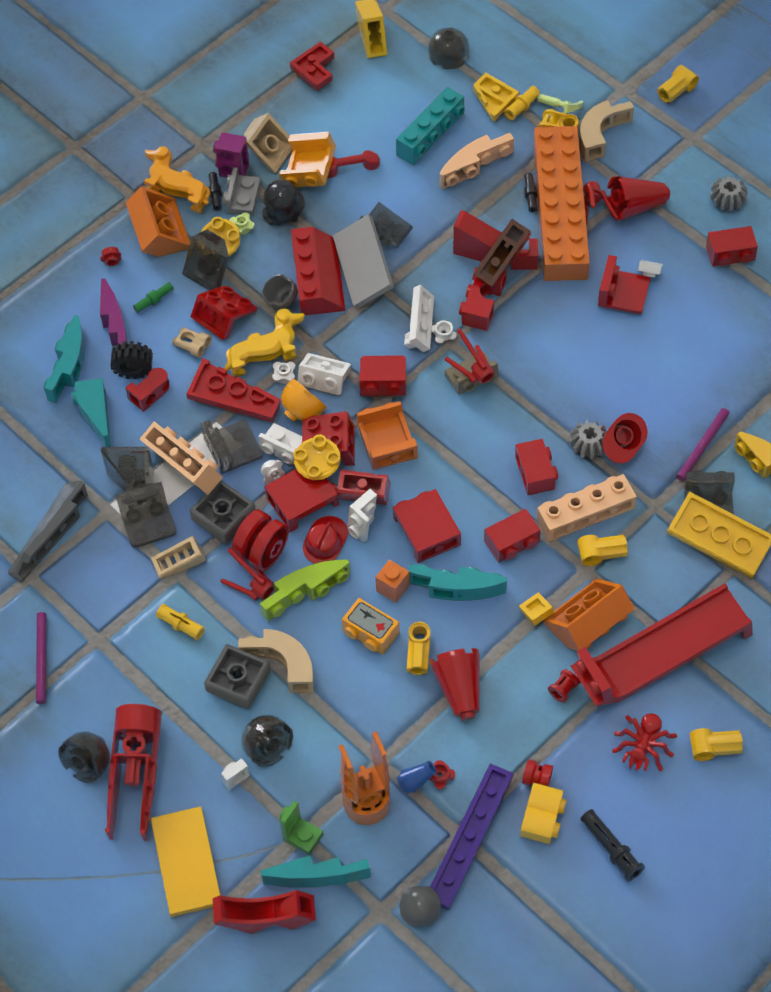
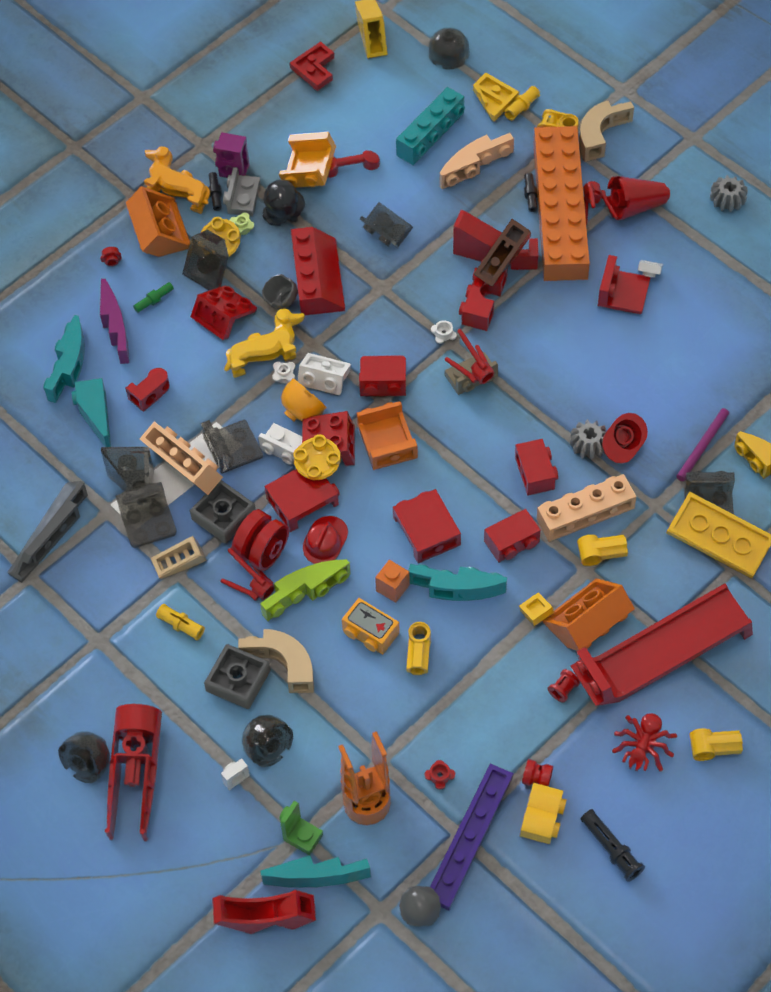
magenta bar [36,612,47,705] -> none
black tyre [110,341,153,379] -> none
yellow tile [151,806,220,917] -> none
tan piece [172,327,212,358] -> none
red wing [186,358,281,423] -> none
tan slope [244,113,292,174] -> none
white plate [261,460,285,484] -> none
light grey tile [333,214,394,309] -> none
red brick [337,470,391,505] -> none
white bracket [347,489,377,543] -> none
blue cone [397,761,437,794] -> none
white hinge [404,284,434,352] -> none
red cone [430,648,480,721] -> none
yellowish green piece [537,94,583,113] -> none
yellow piece [657,65,699,103] -> none
red brick [706,226,758,267] -> none

